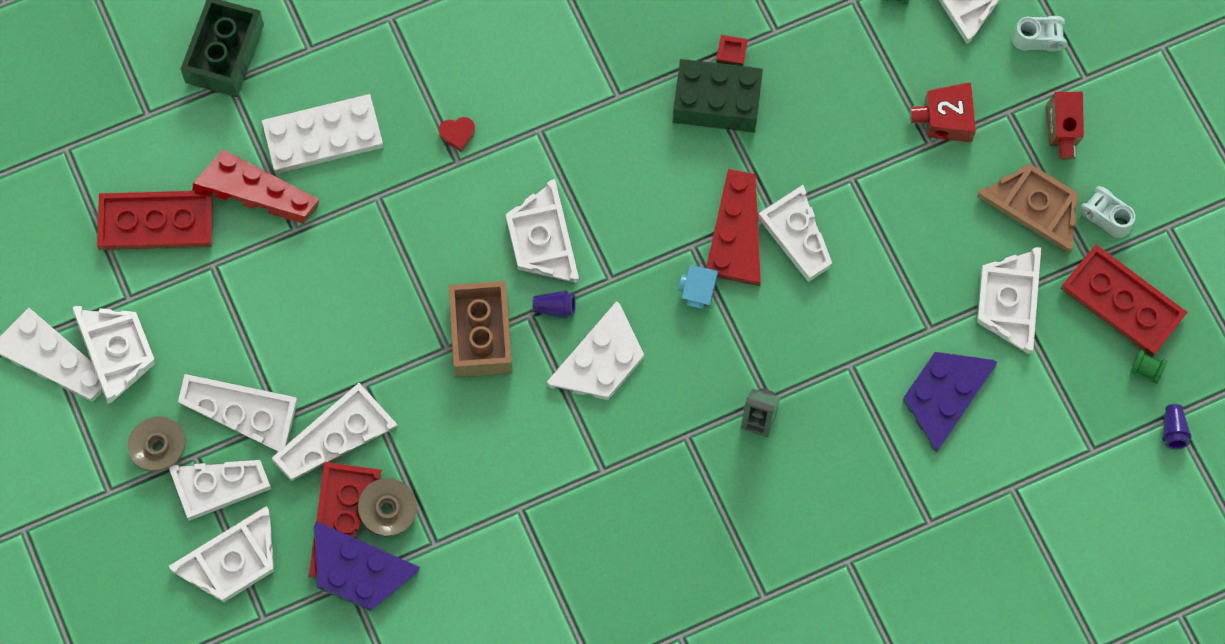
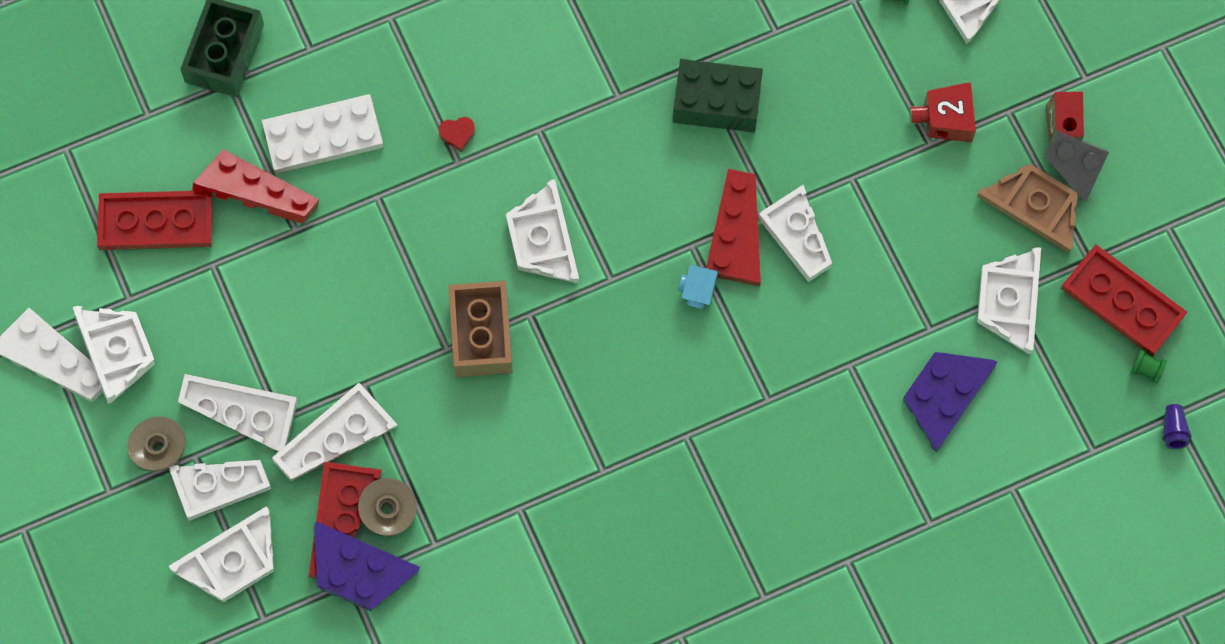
dark purple cone [533,290,576,319] -> none
white wing [547,301,644,400] -> none
red plate [716,35,748,66] -> none
dark grey slope [741,388,780,437] -> none
light aqua piece [1011,16,1067,51] -> none
light aqua piece [1079,186,1135,238] -> none
none -> dark grey wing [1044,130,1109,201]

